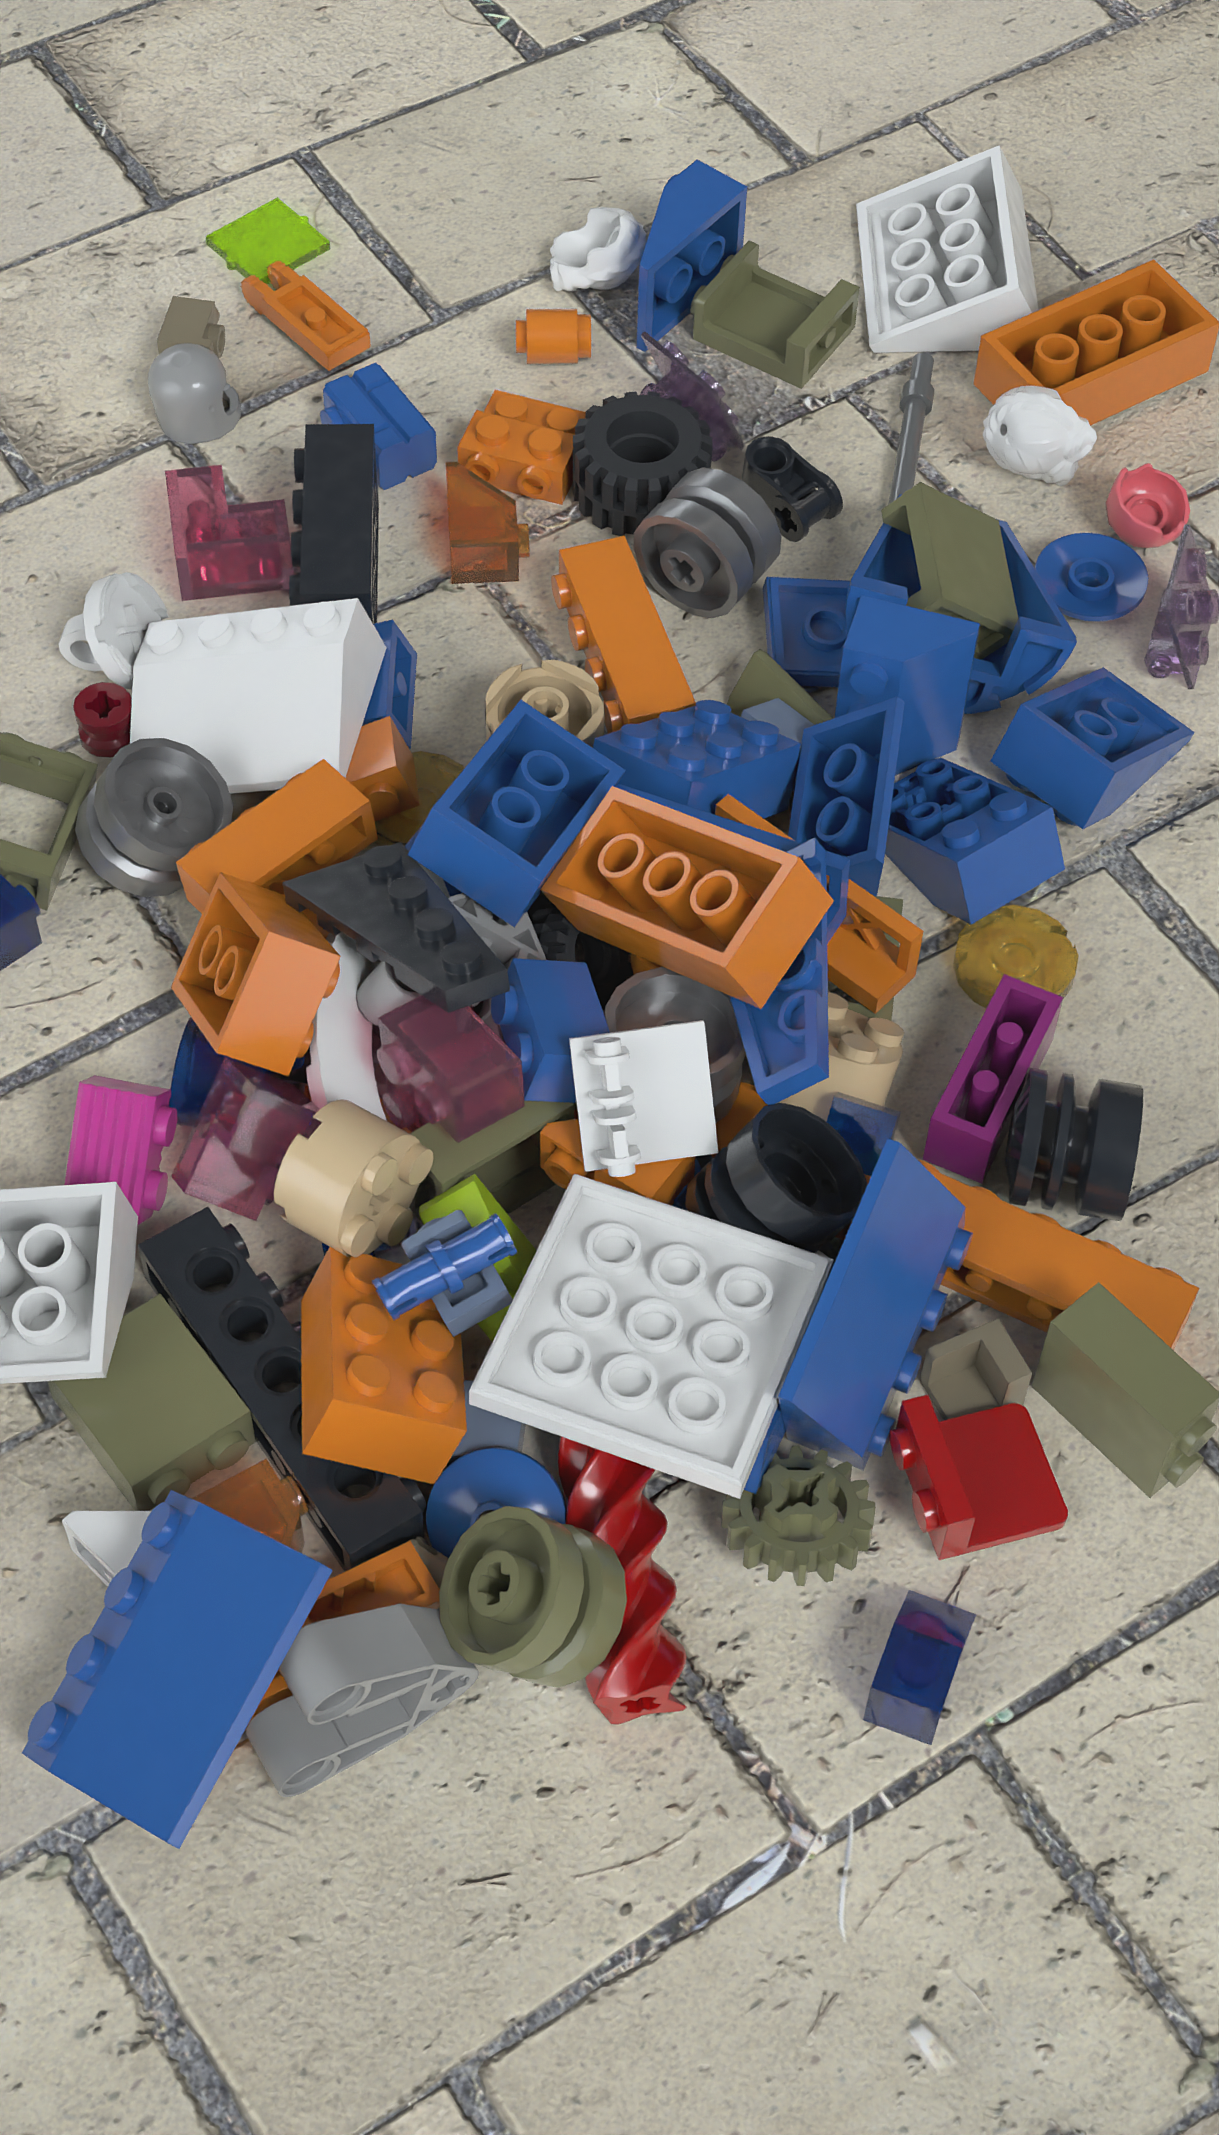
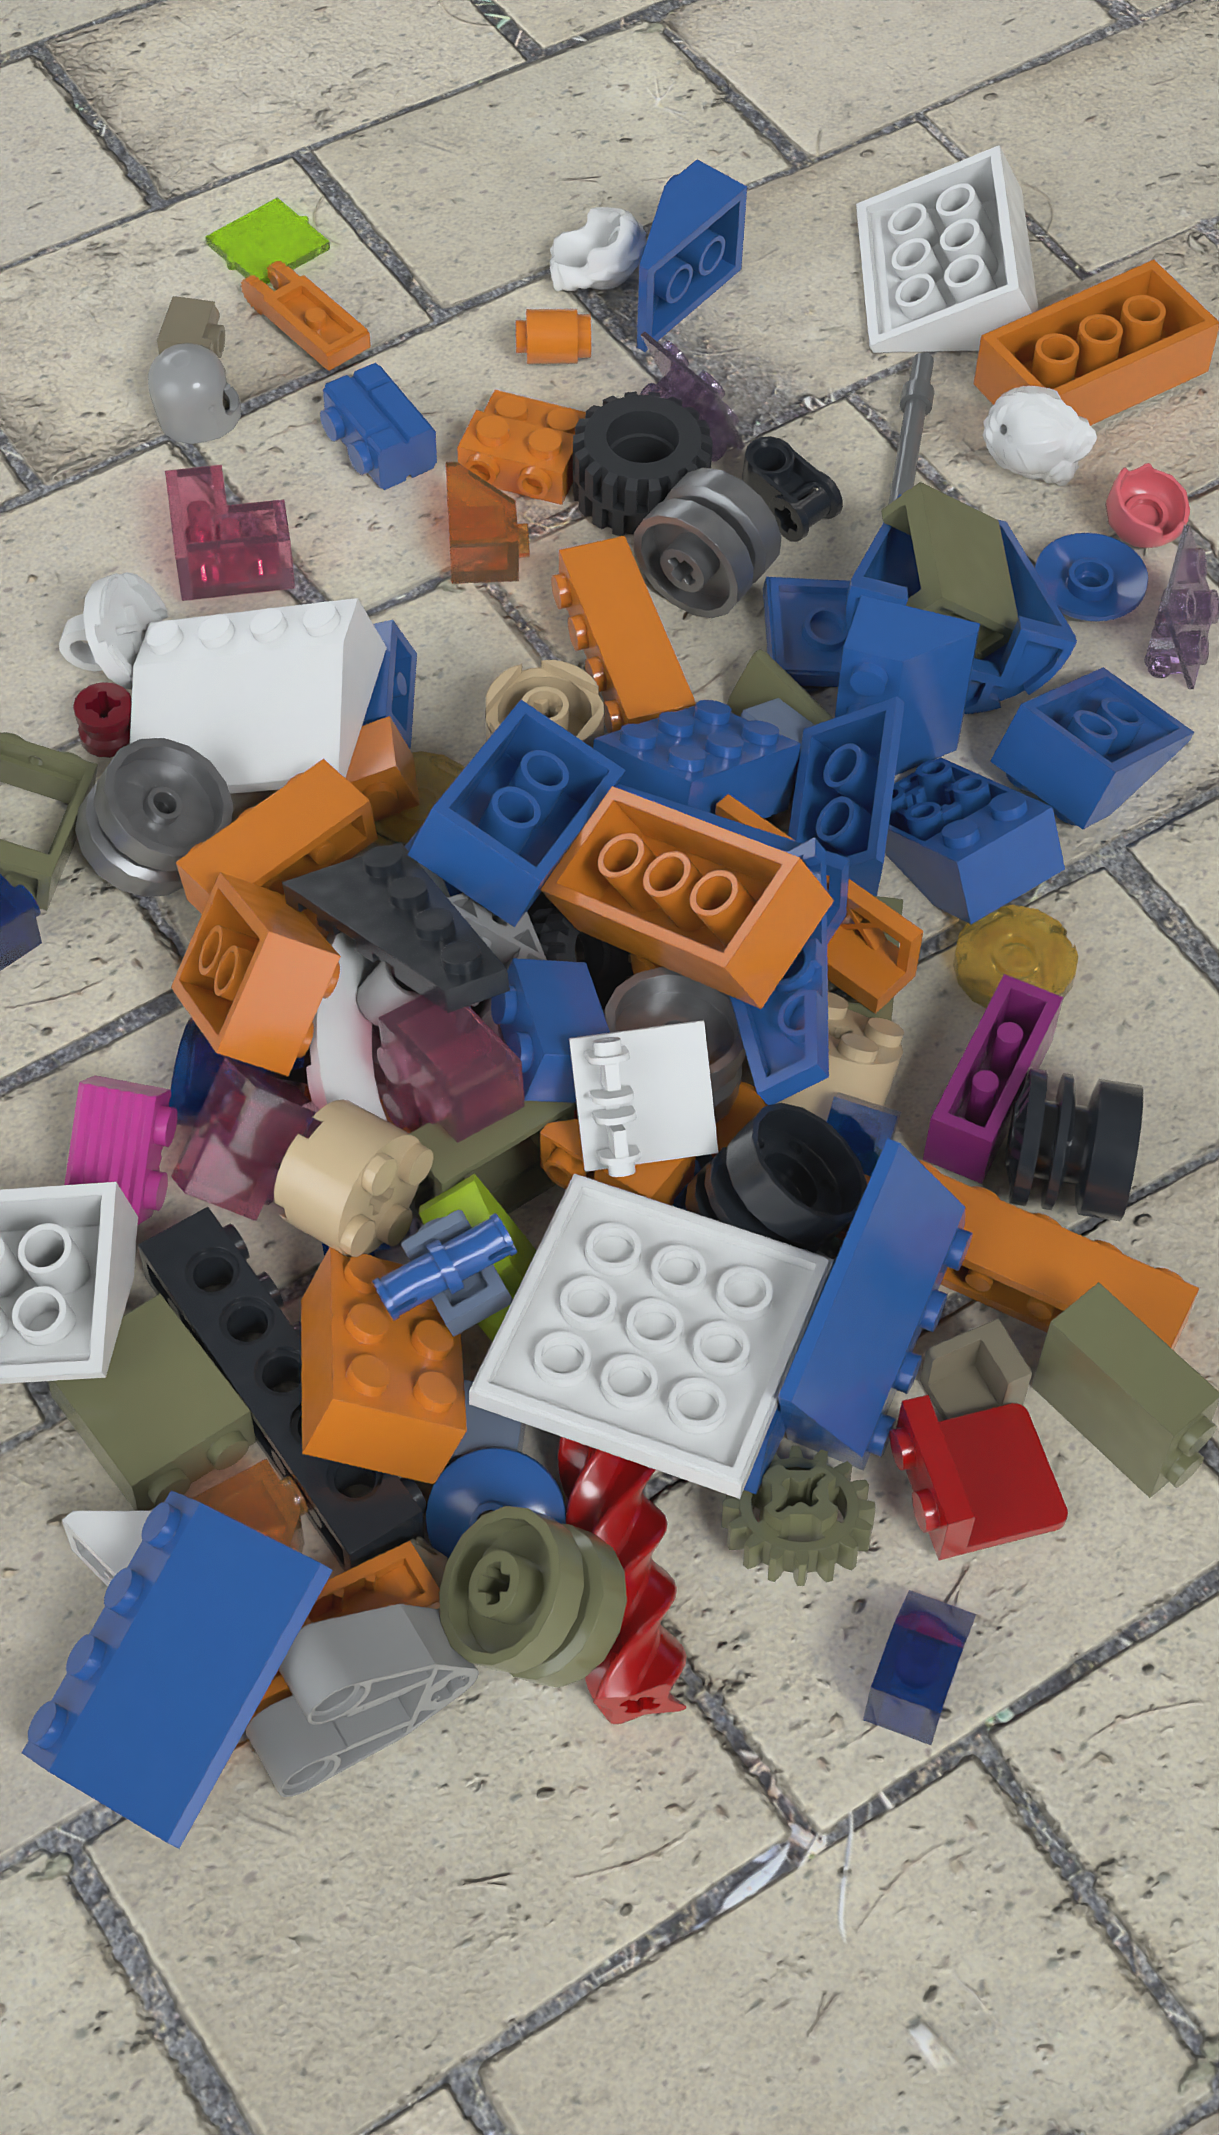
black brick [289,424,379,624] -> none
olive panel [690,240,860,389] -> none

